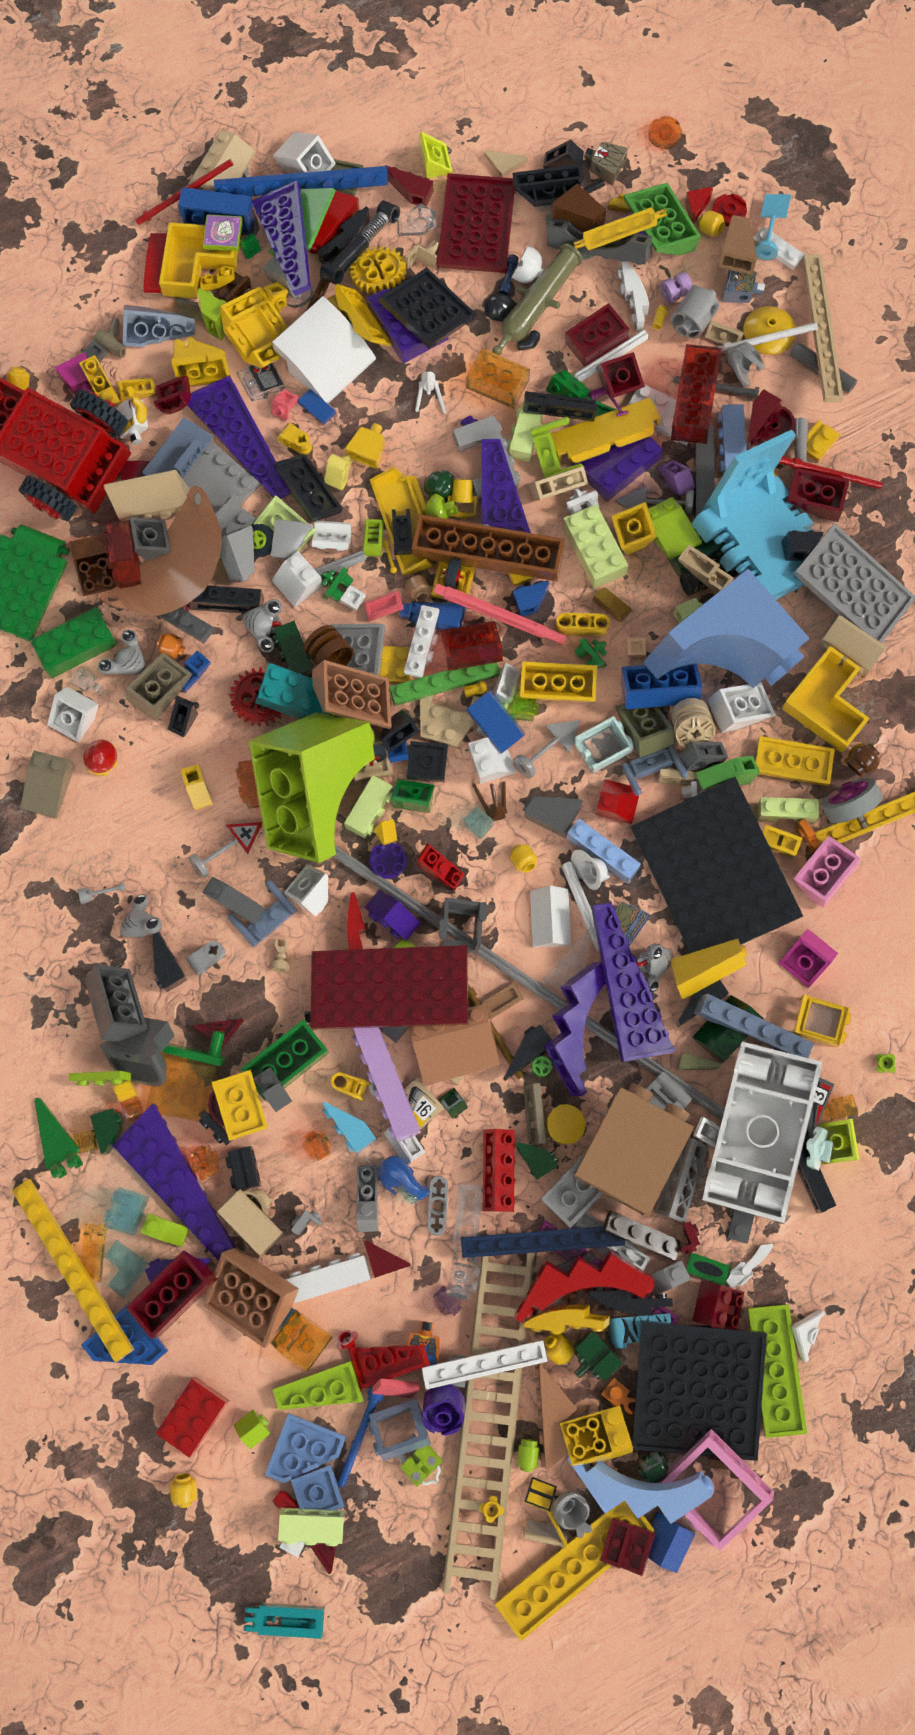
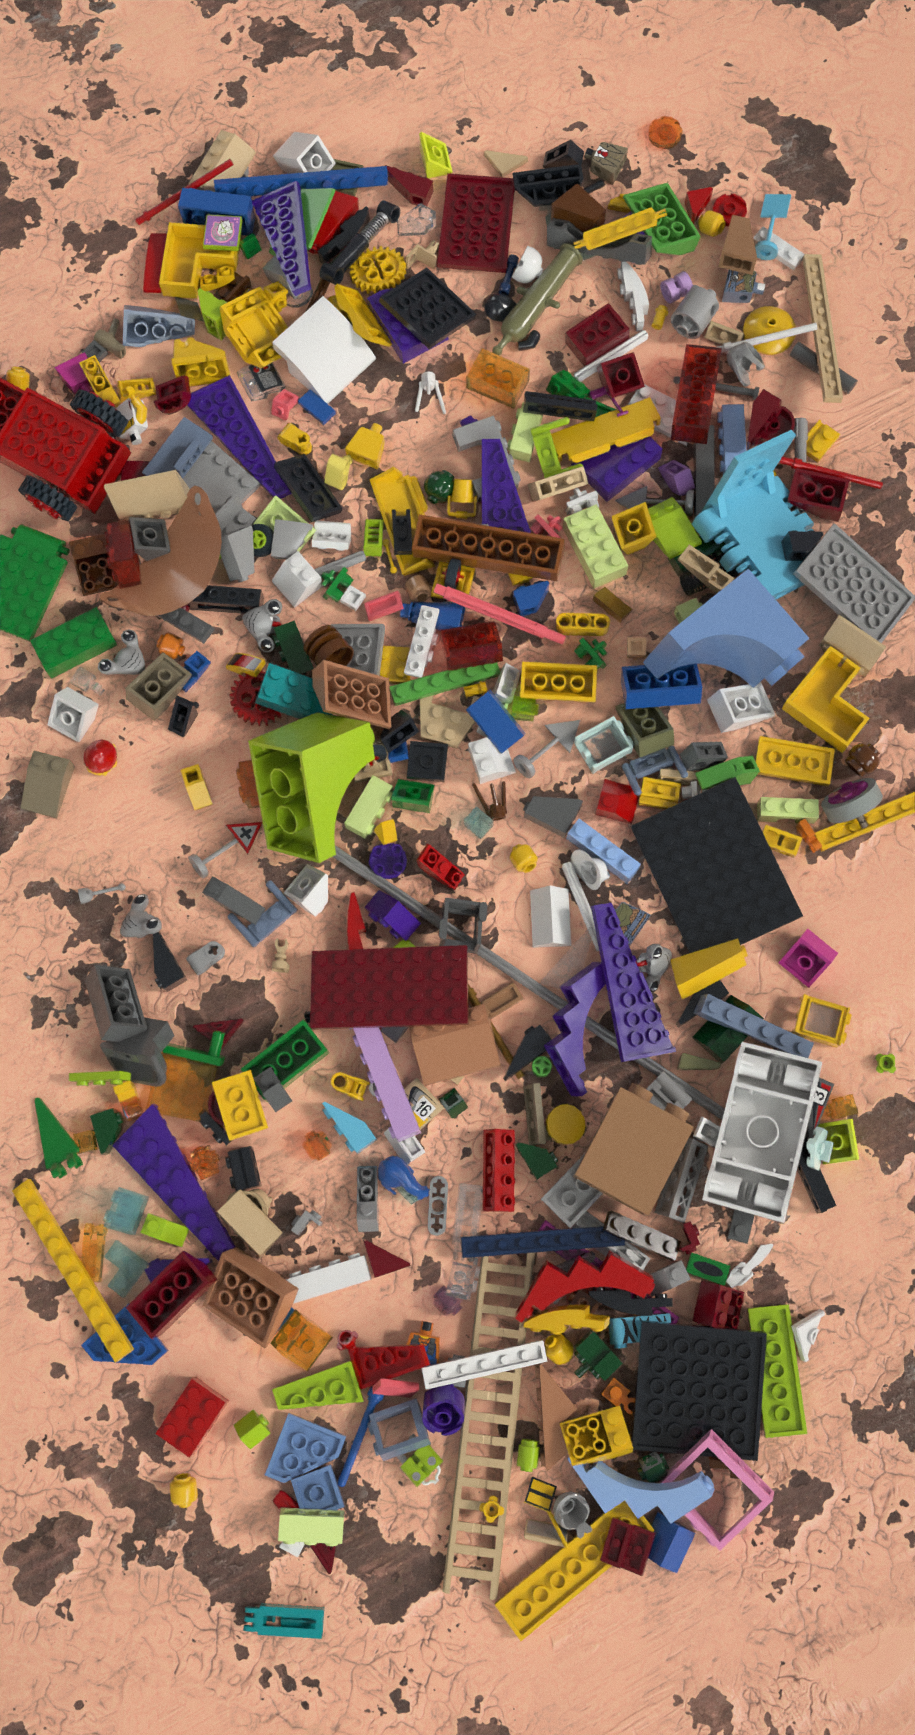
lime piece [425,494,458,519] -> none
tan wheel [670,698,715,748] -> none
bright pink slope [793,836,861,909] -> none
none -> slope [225,653,266,677]
none -> coral hips [530,514,563,538]
none -> yellow plate [639,777,681,810]

